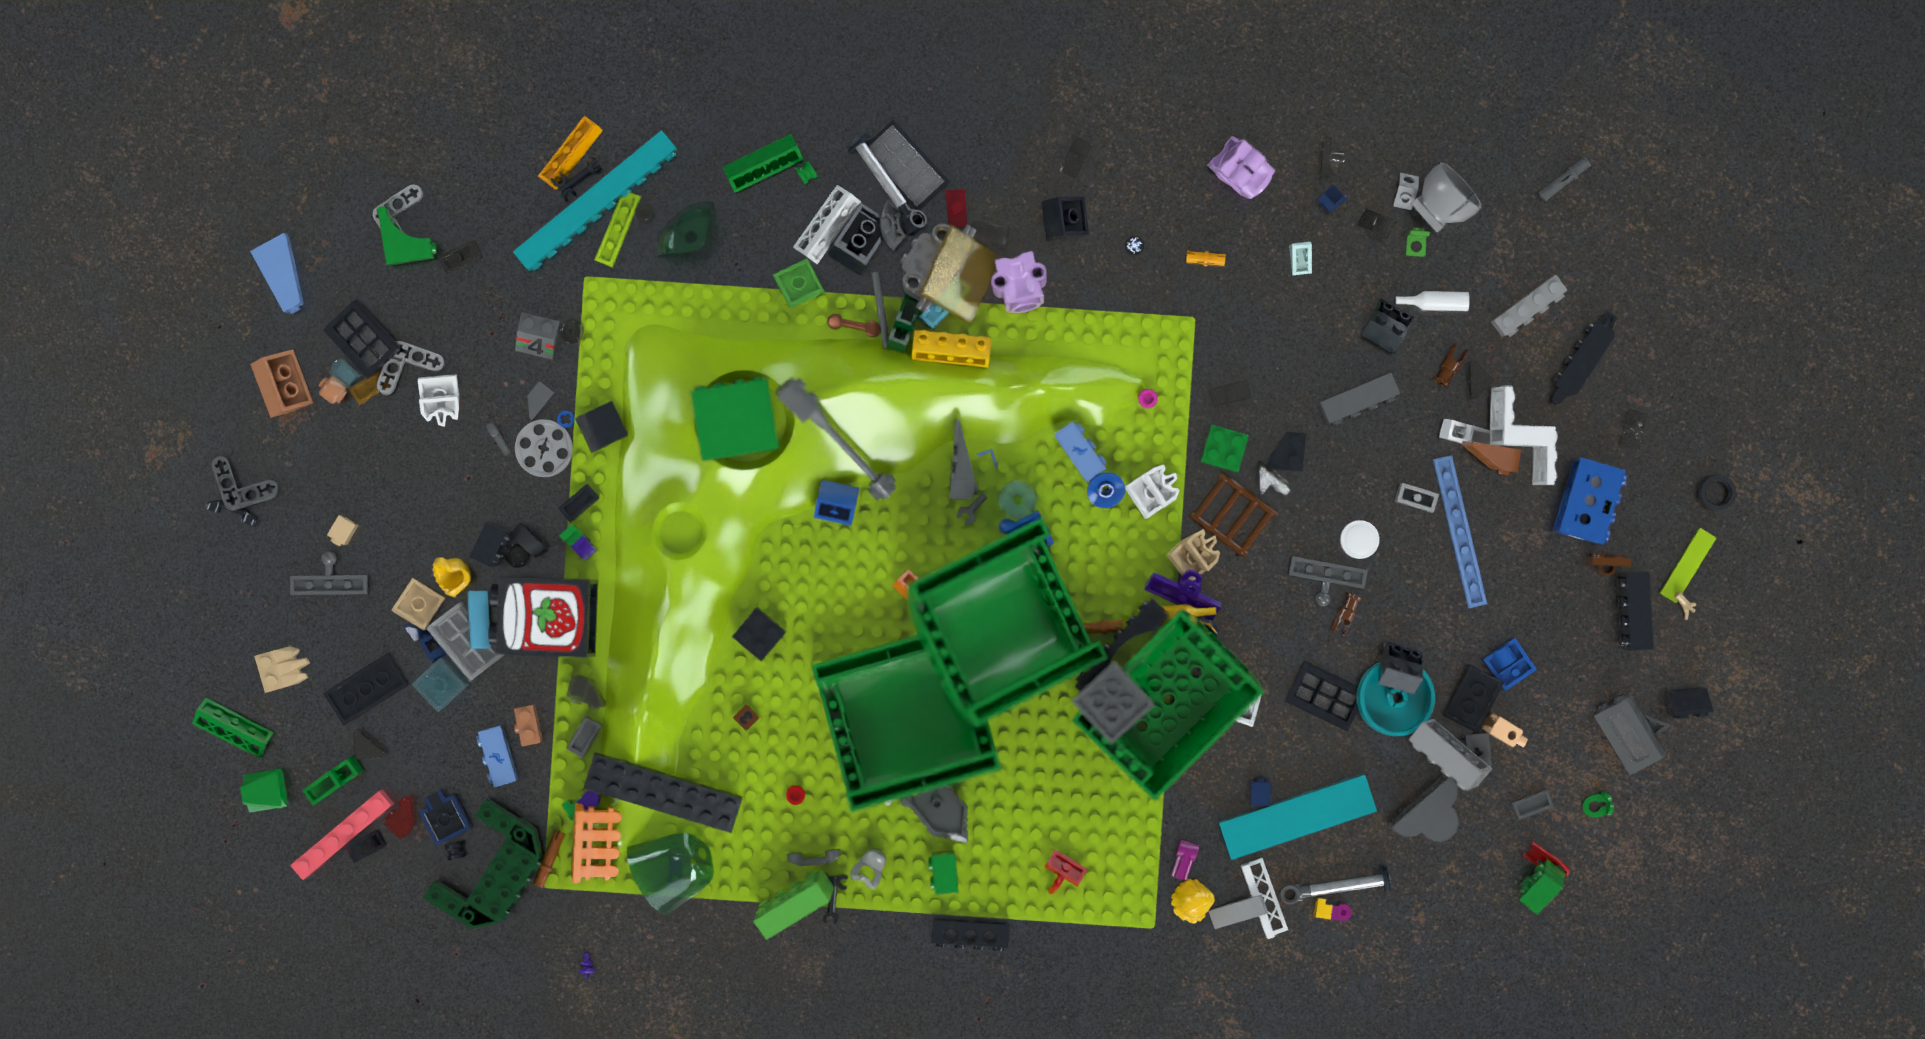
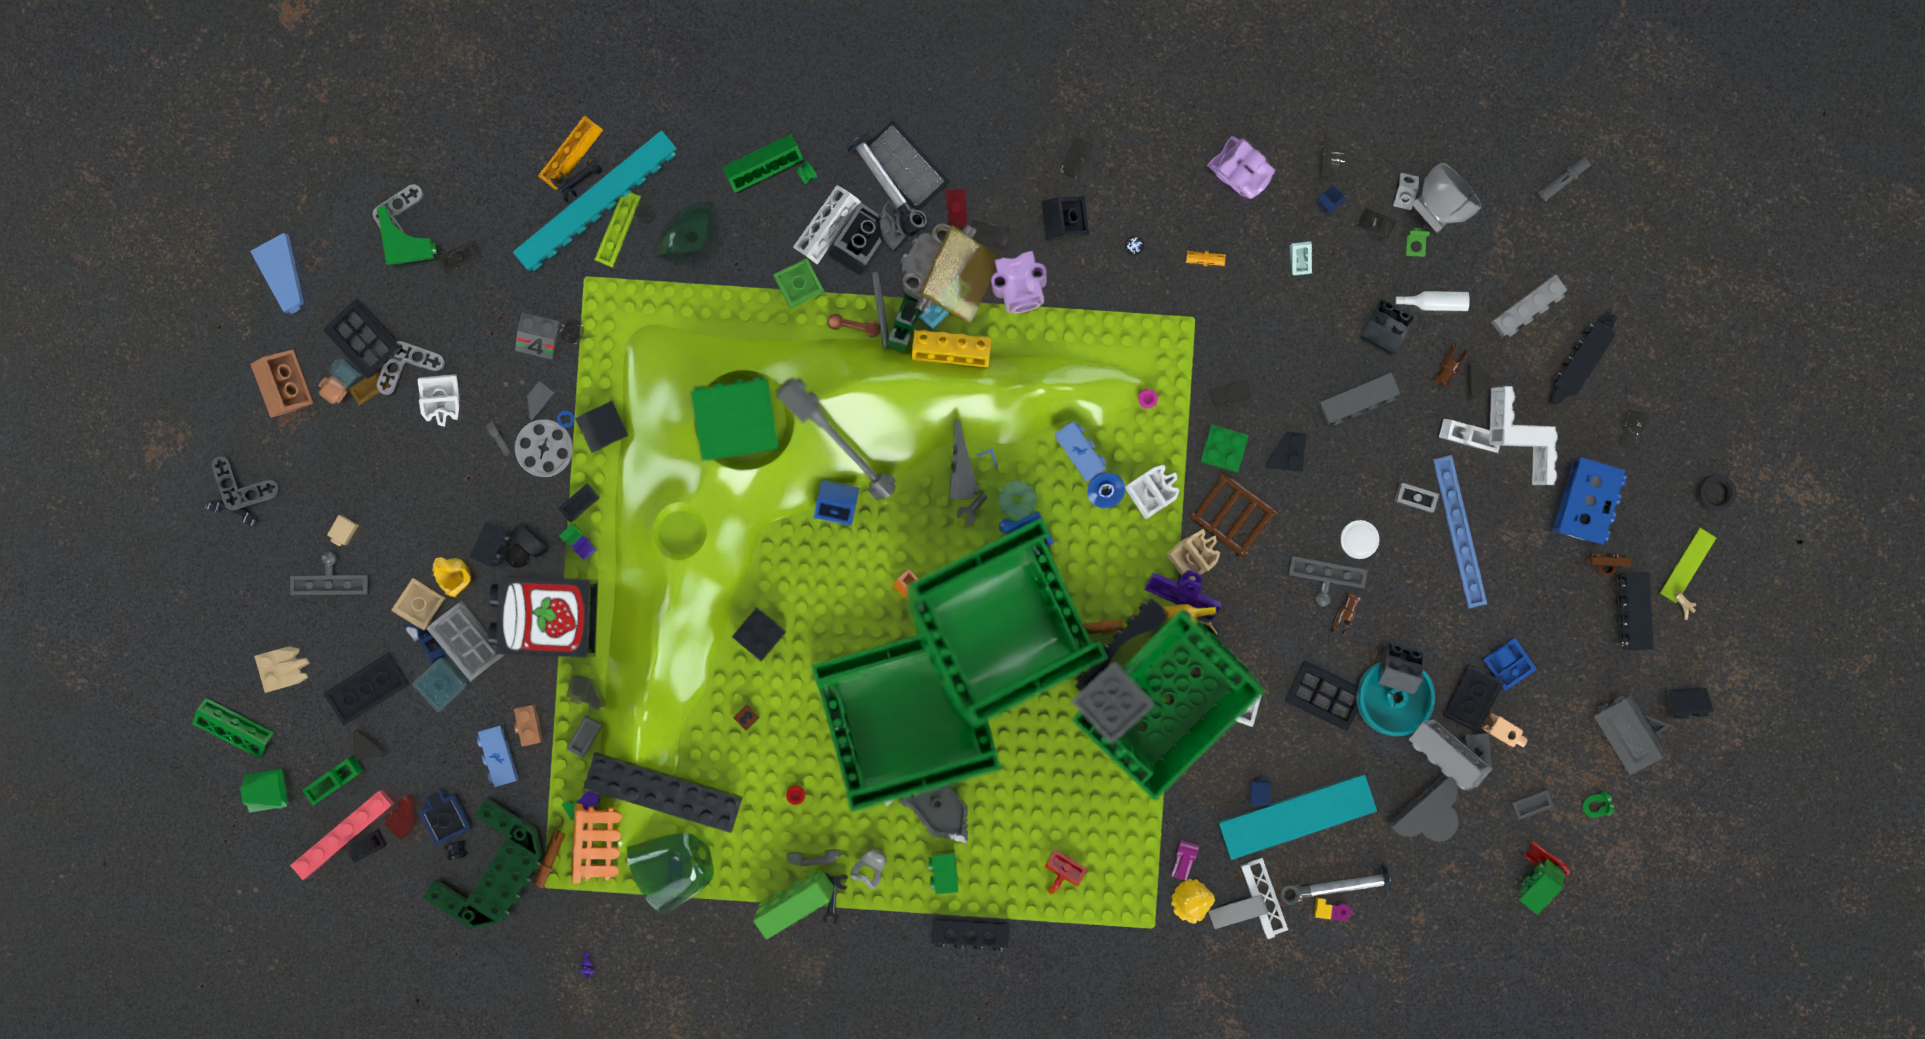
medium azure tile [467,591,491,649] -> none
clear smoke slope [1258,460,1291,495] -> none
dark orange slope [1462,441,1521,476] -> none

